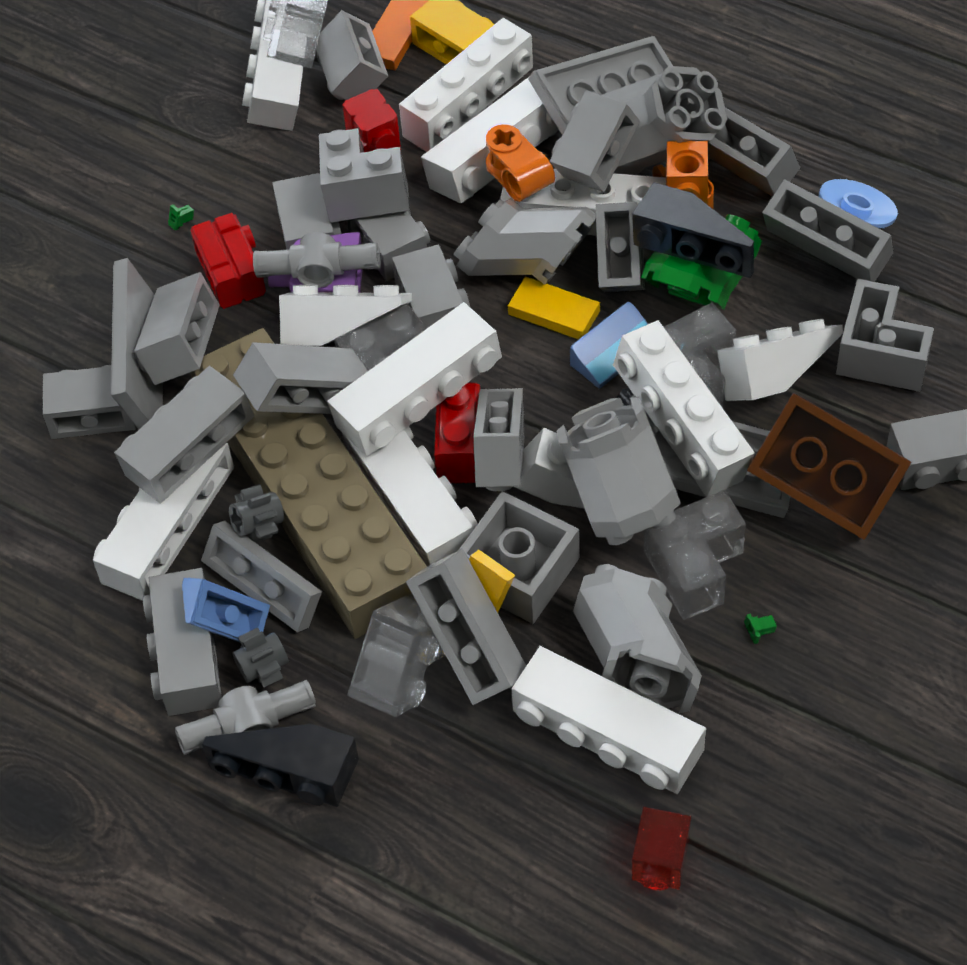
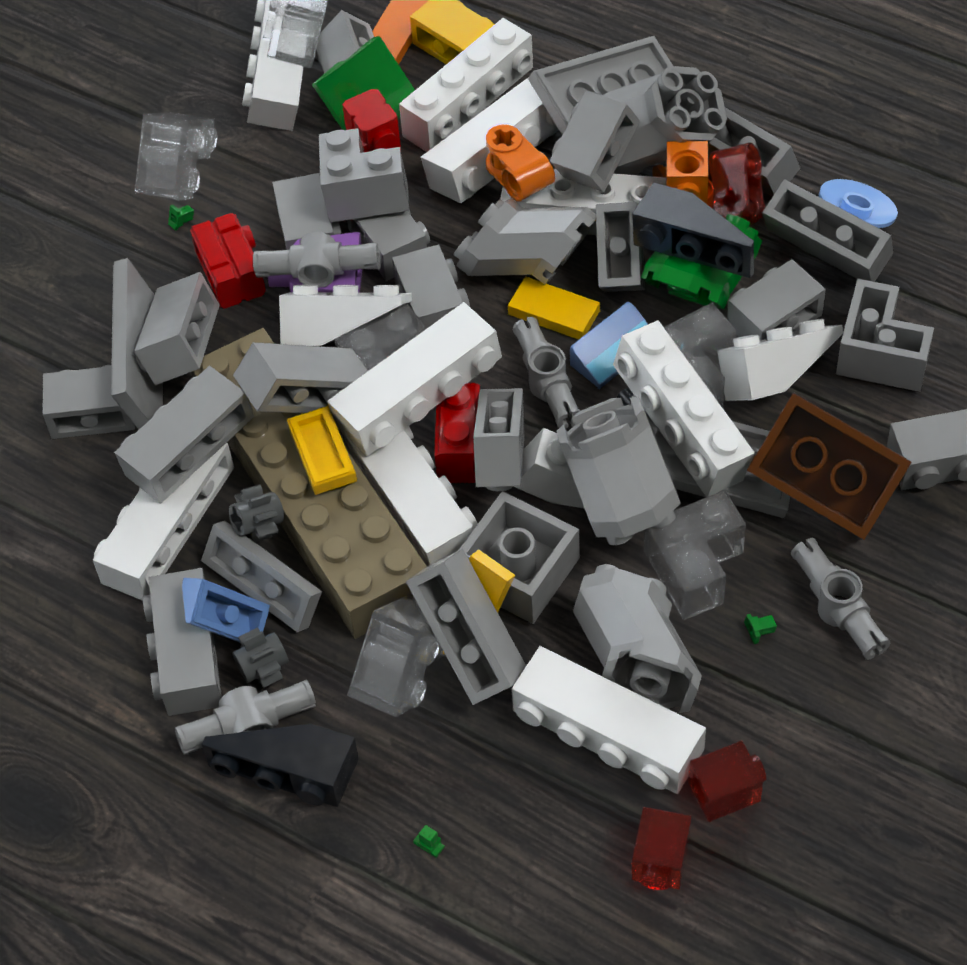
none -> clear brick [134,112,217,200]
none -> yellow tile [287,406,357,495]
none -> green slope [312,36,415,130]
none -> green piece [413,825,445,858]
none -> light grey pin [512,317,581,428]
none -> clear red brick [688,741,766,822]
none -> clear red piece [709,142,765,226]
none -> light grey brick [727,259,826,340]
none -> light grey pin [791,538,890,660]

